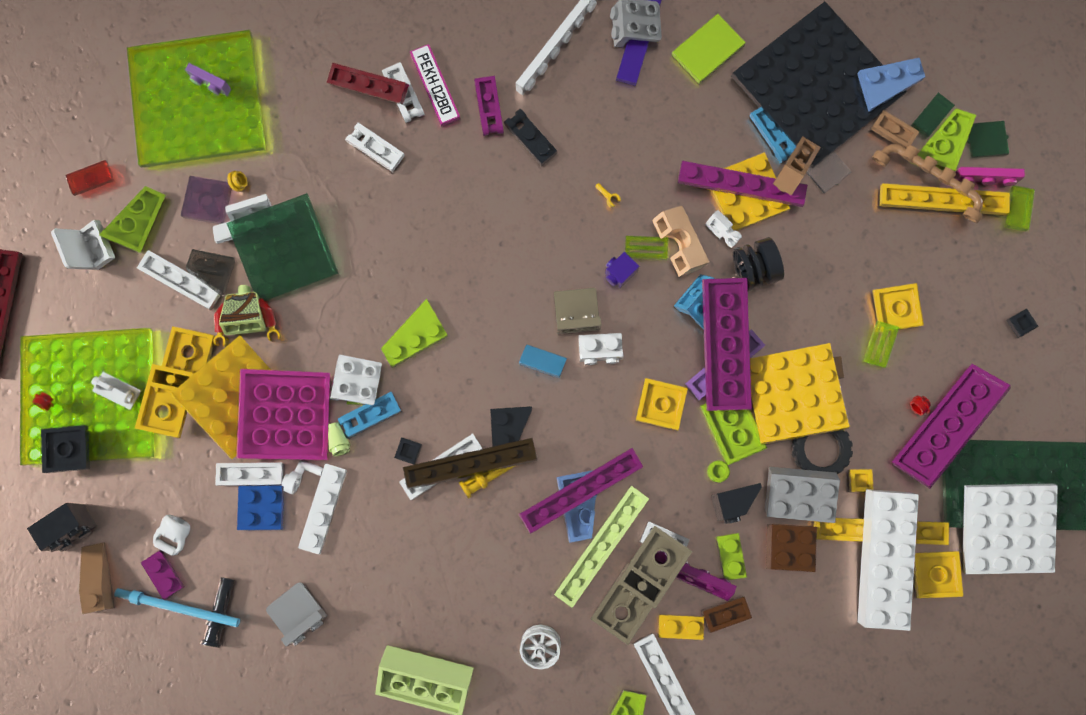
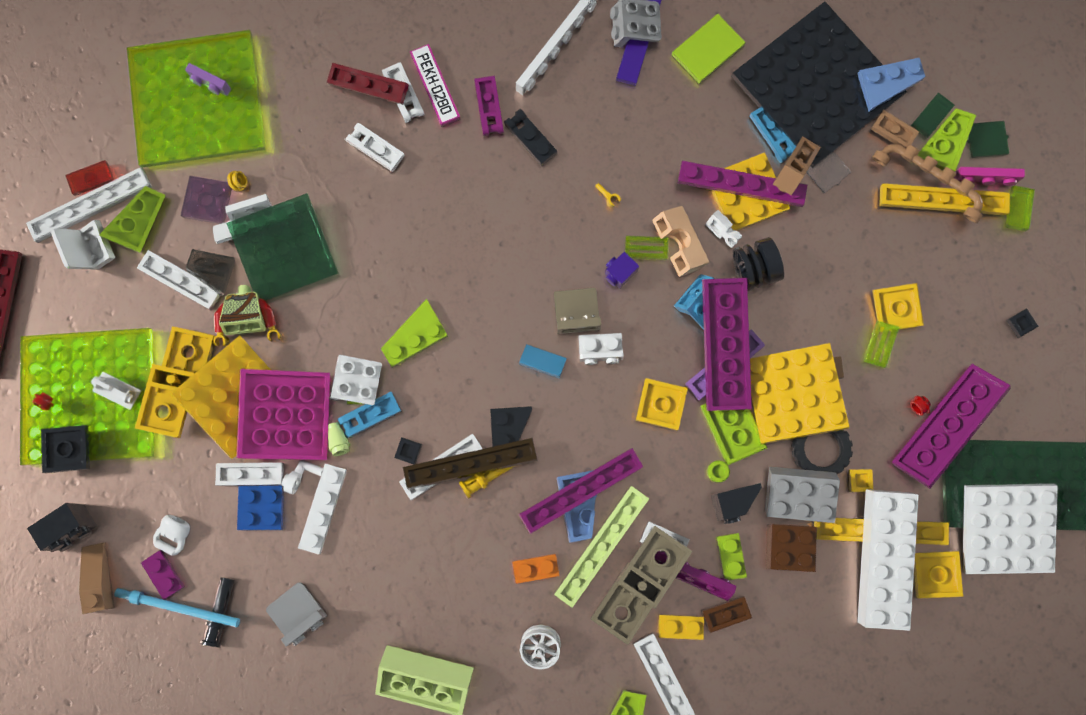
none -> white tile [26,167,152,243]
none -> orange plate [512,554,559,584]

